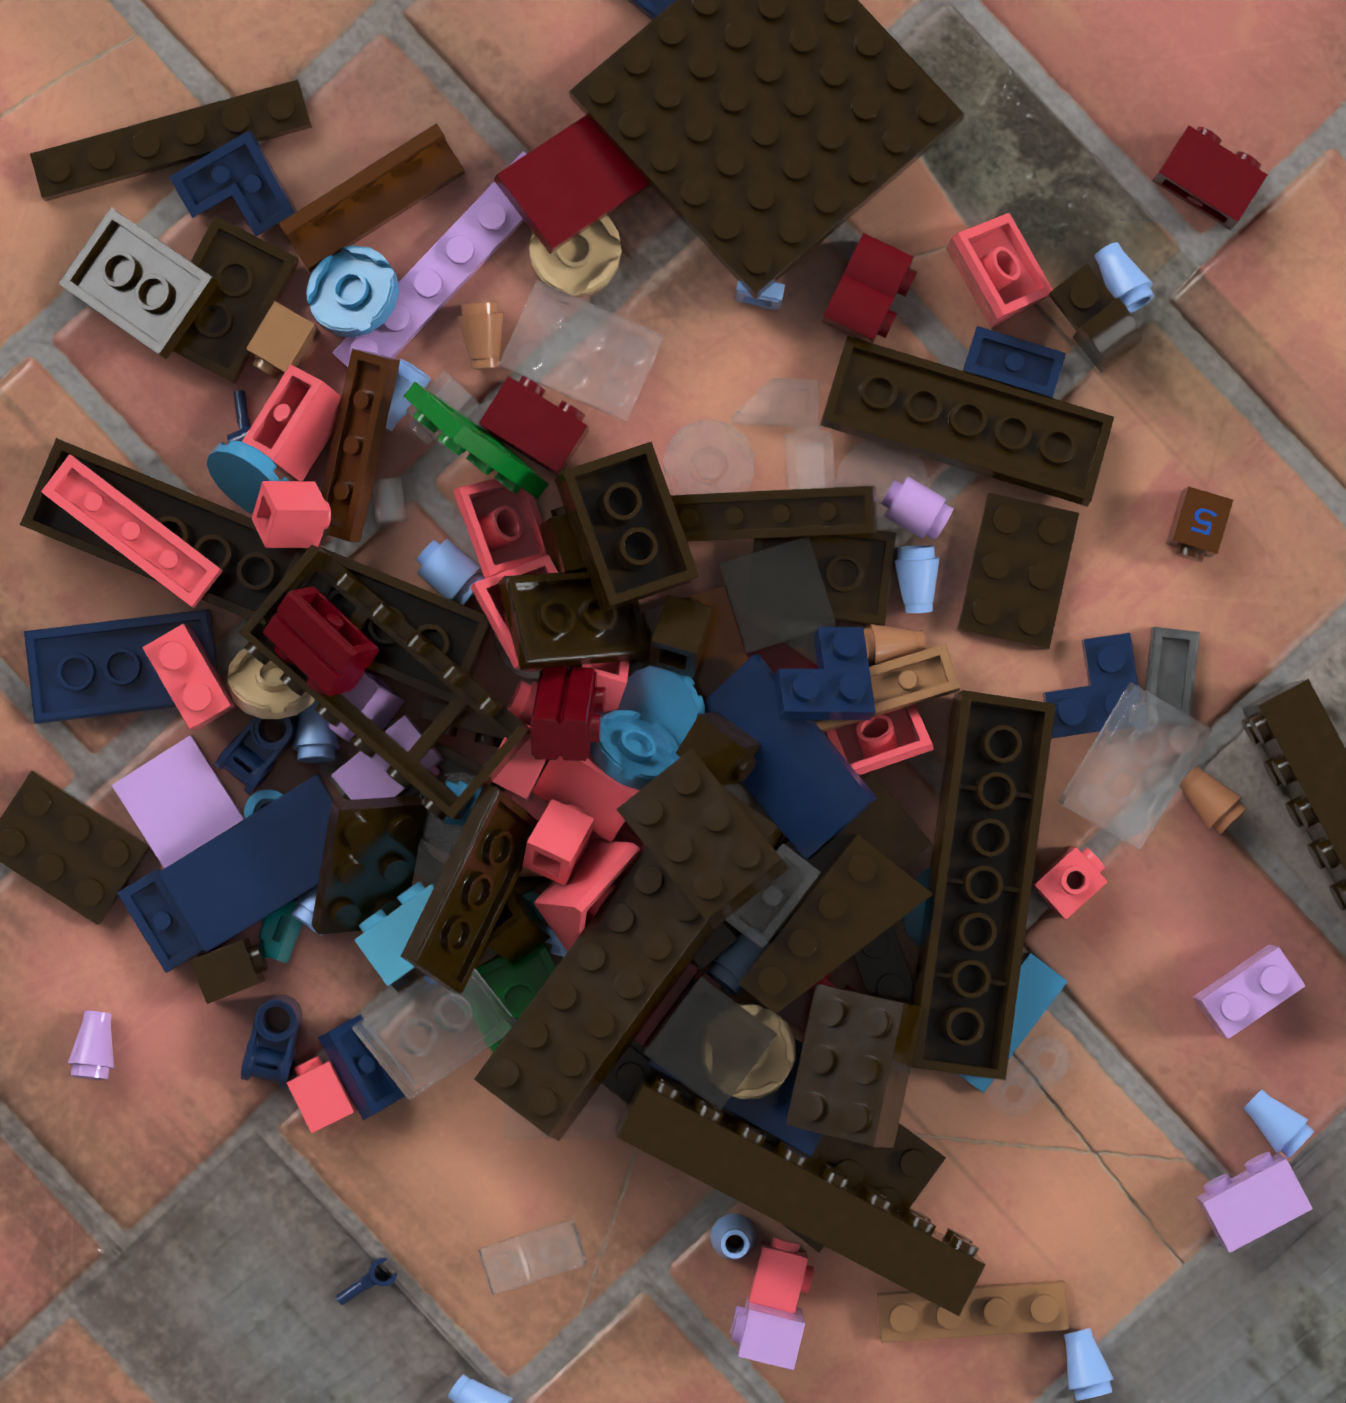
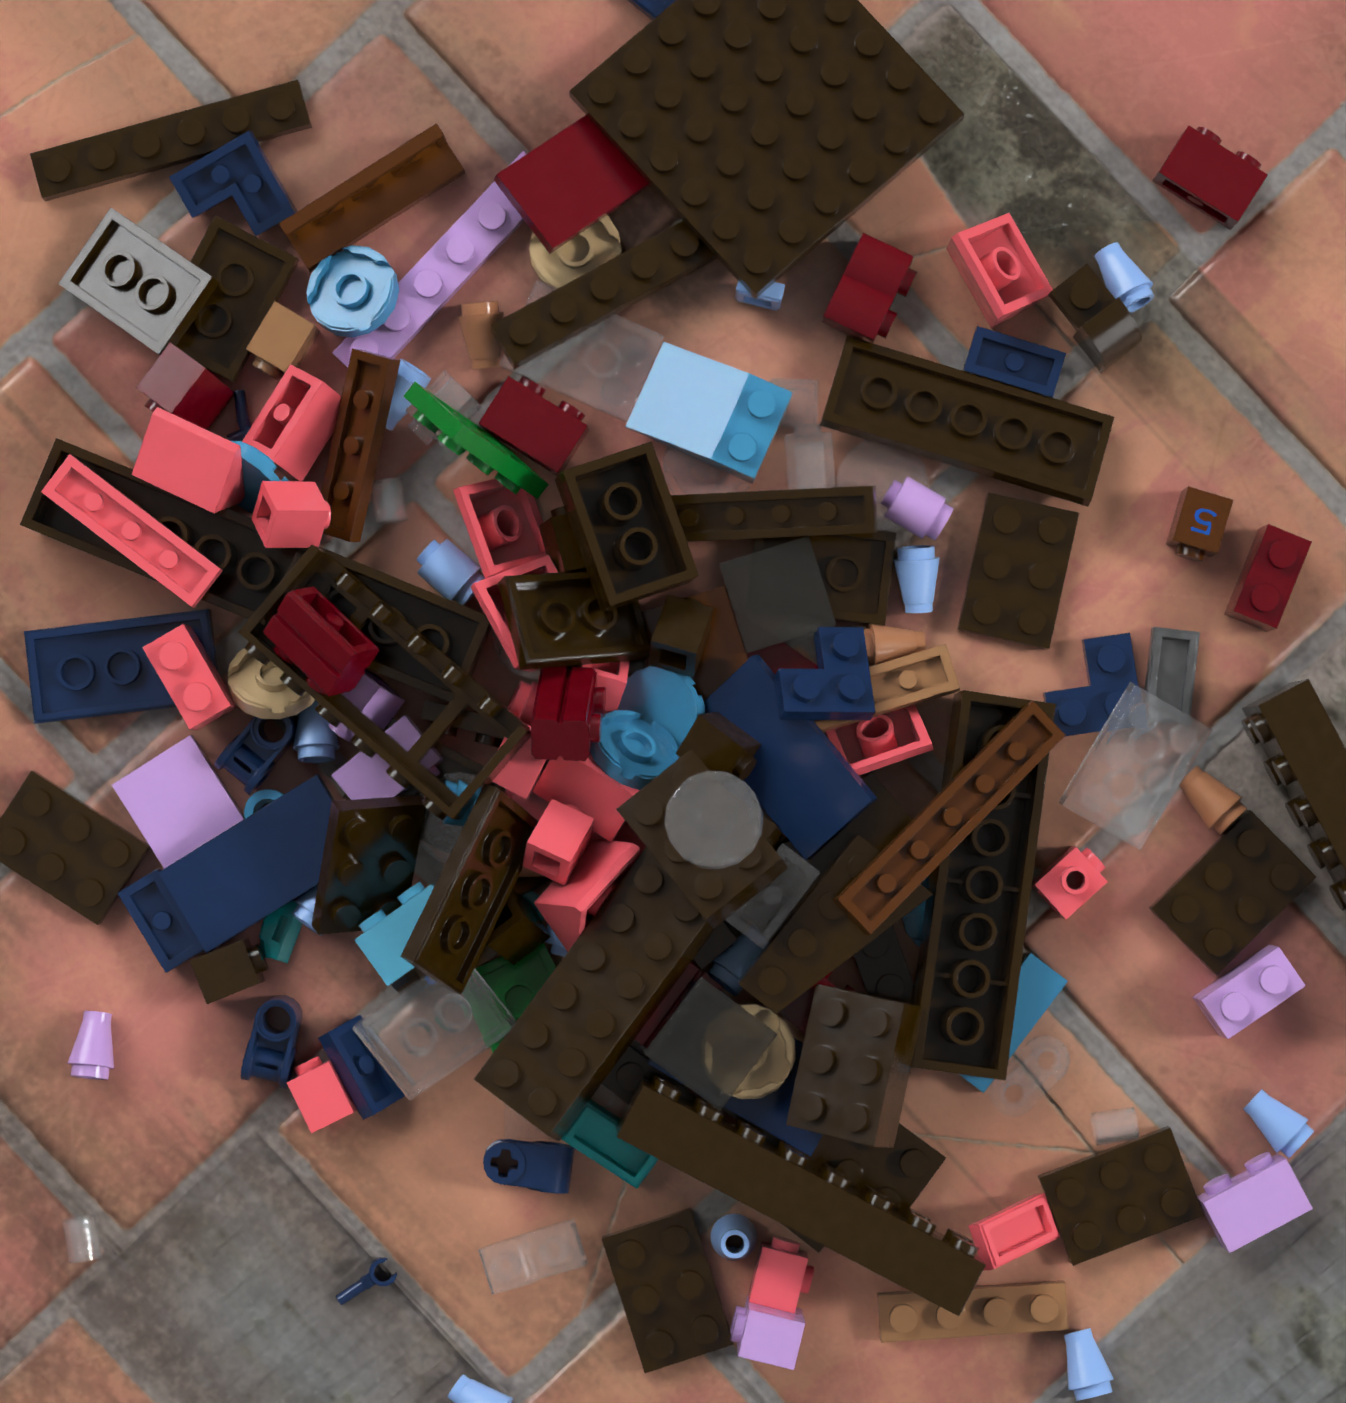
none -> clear hinge [62,1214,102,1263]
none -> coral slope [131,407,245,514]
none -> brick [136,342,235,430]
none -> dark blue piece [483,1139,575,1194]
none -> dark brown plate [491,221,718,370]
none -> teal tile [561,1099,659,1189]
none -> dark brown plate [602,1208,734,1373]
none -> slope [625,342,793,484]
none -> clear tile [665,771,764,869]
none -> reddish brown plate [833,701,1065,935]
none -> coral tile [968,1193,1060,1271]
none -> dark brown plate [1038,1126,1204,1266]
none -> clear hinge [1091,1107,1139,1145]
none -> dark brown plate [1149,810,1316,975]
none -> dark red brick [1224,524,1312,632]

